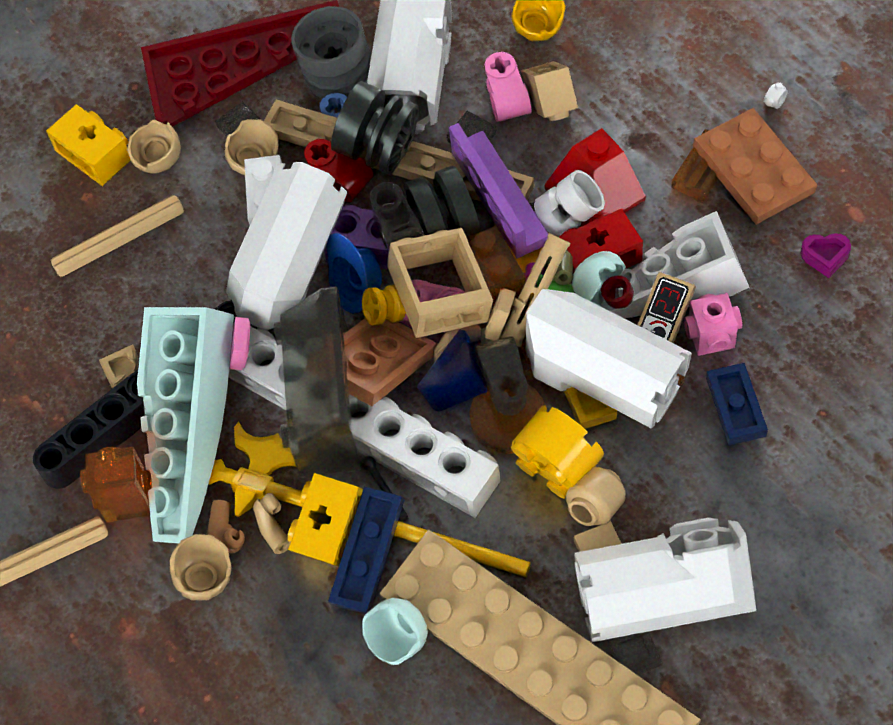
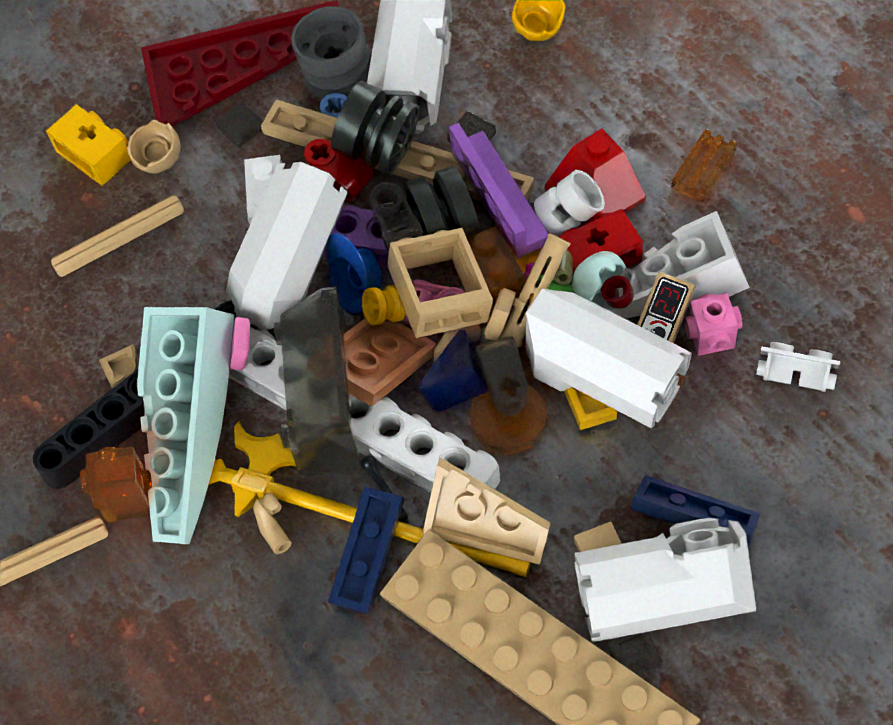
tan hair [170,534,232,600] -> none
medium nougat arm [207,500,245,553] -> none
tan hair [225,119,279,176] -> none
yellow brick [287,473,363,567] -> none
light aqua hair [362,598,428,665] -> none
bright pink piece [485,52,532,122] -> none
yellow brick [511,405,604,499] -> none
tan slope [521,61,578,121] -> none
tan head [566,467,626,526] -> none
nougat plate [693,108,818,225] -> none
dark blue plate [706,363,768,446] -> none
white piece [764,82,788,109] -> none
magenta tile [800,233,851,278] -> none
none -> tan wing [422,458,550,565]
none -> dark blue plate [631,475,761,547]
none -> white hinge [756,342,840,392]

